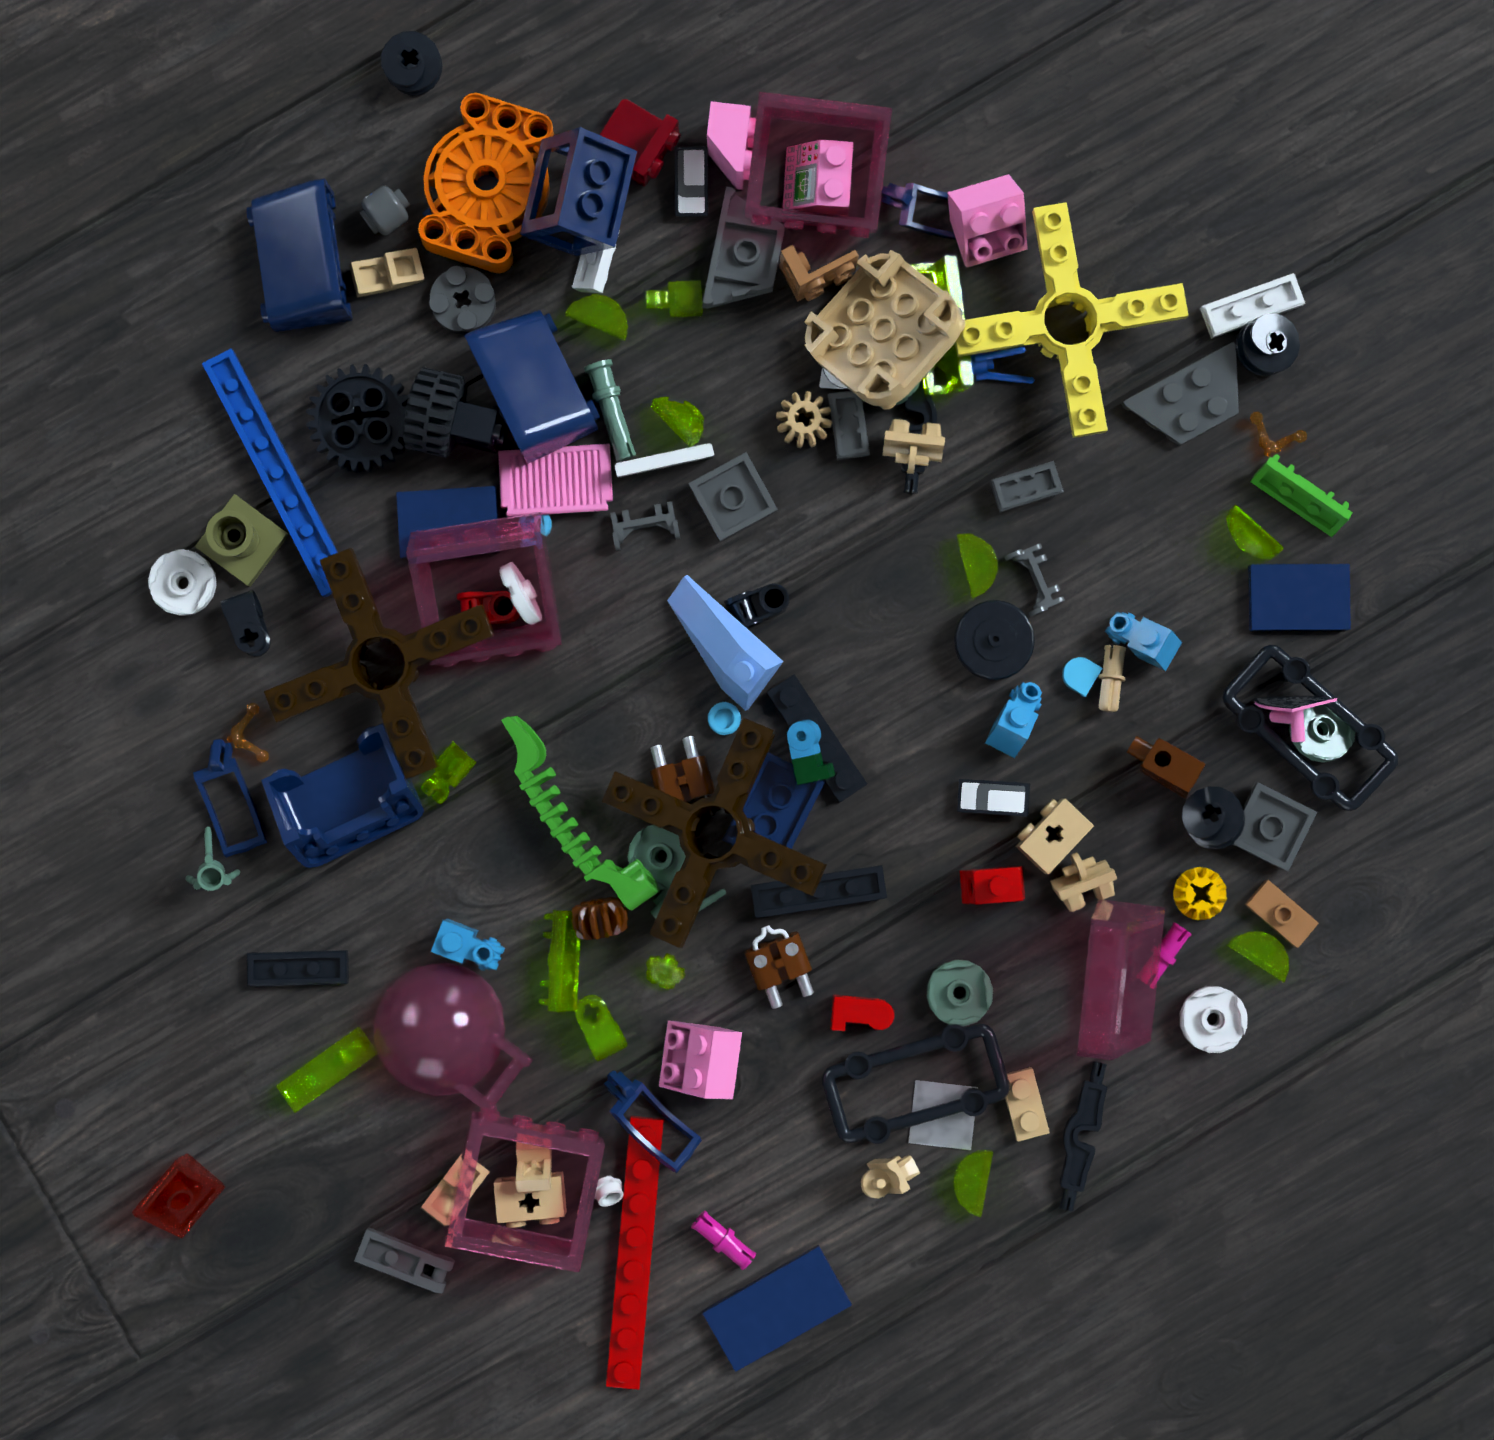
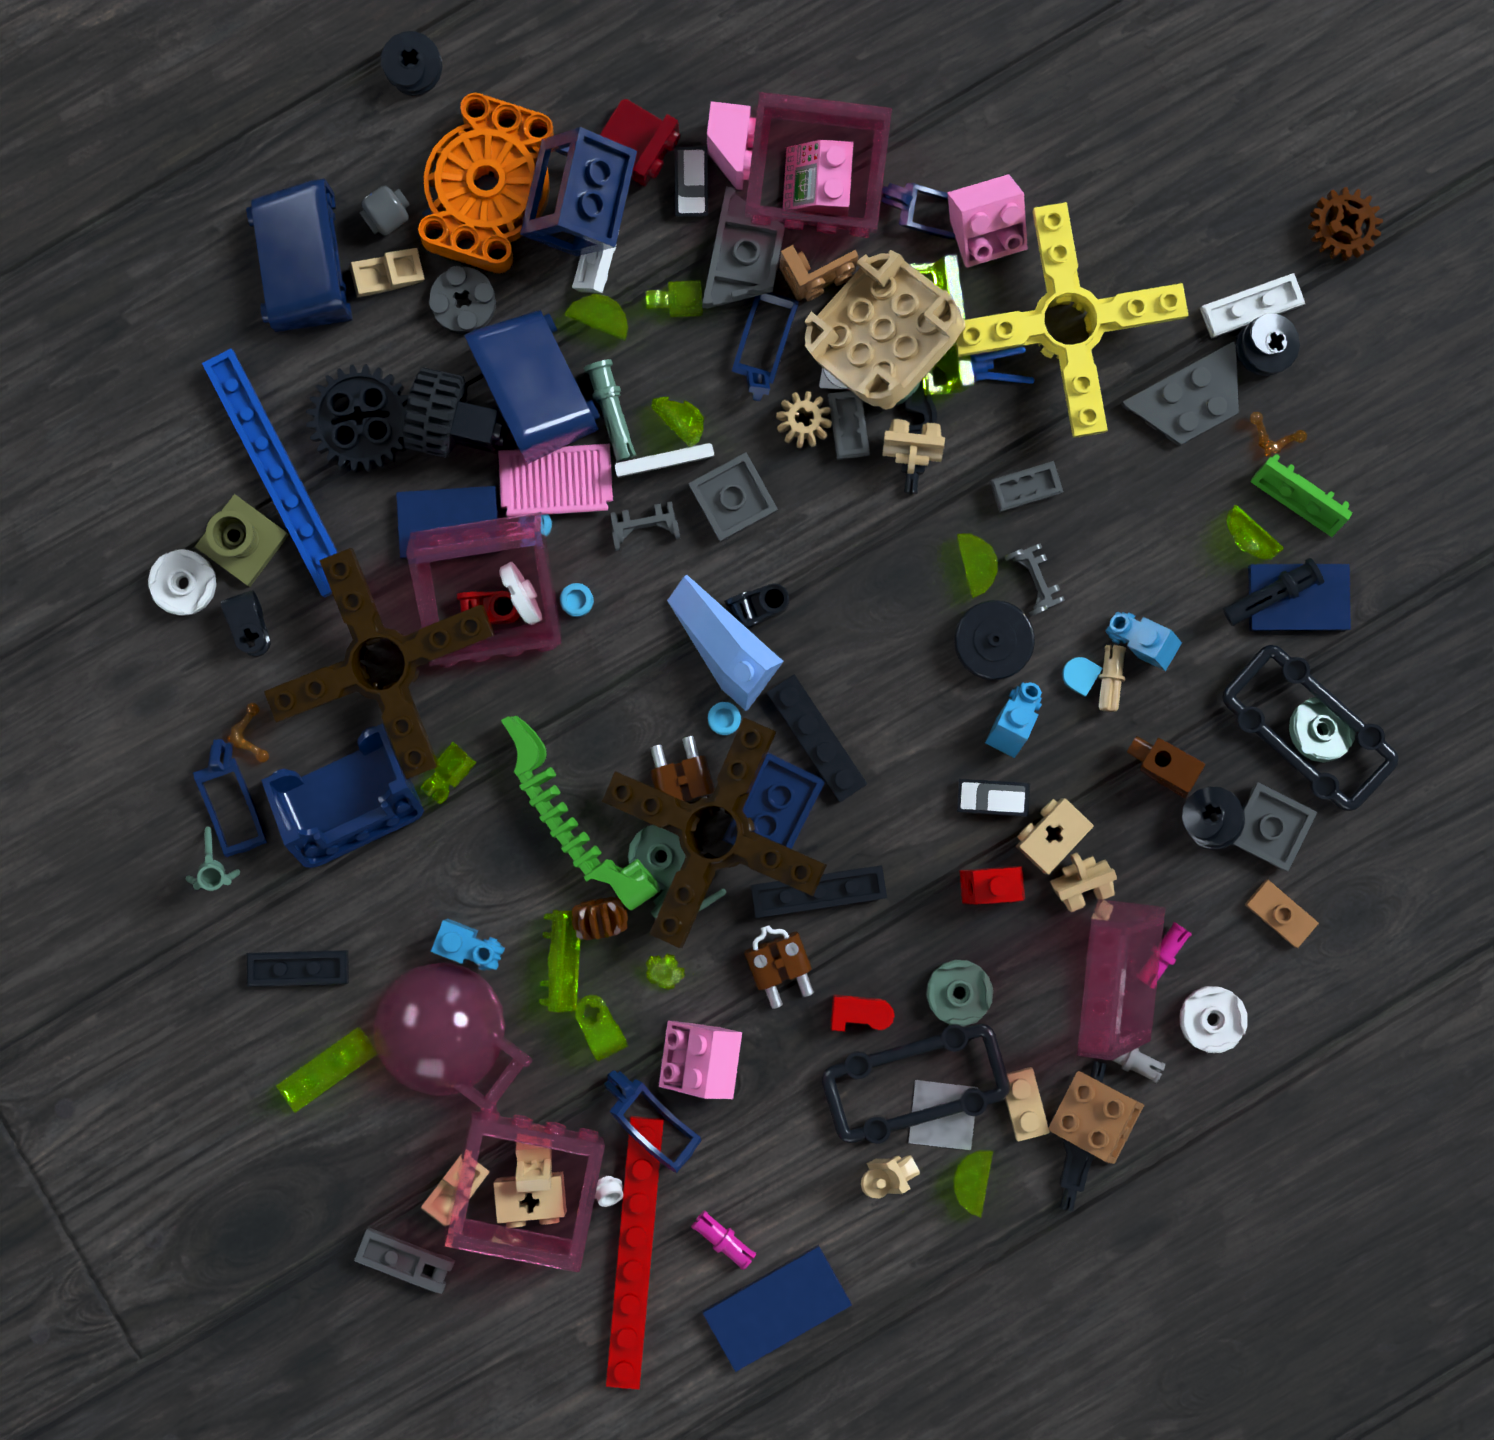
clear red slope [132,1153,225,1238] -> none
leg [787,720,835,785] -> none
yellow gear [1173,867,1227,920] -> none
clear neon green plate [1226,931,1289,982] -> none
shield [1255,696,1337,742] -> none
none -> medium azure tile [560,583,594,617]
none -> dark blue sword [732,292,799,401]
none -> medium nougat bracket [1049,1071,1144,1164]
none -> light grey pin [1095,1034,1165,1083]
none -> black pin [1222,558,1324,626]
none -> reddish brown gear [1308,187,1383,261]

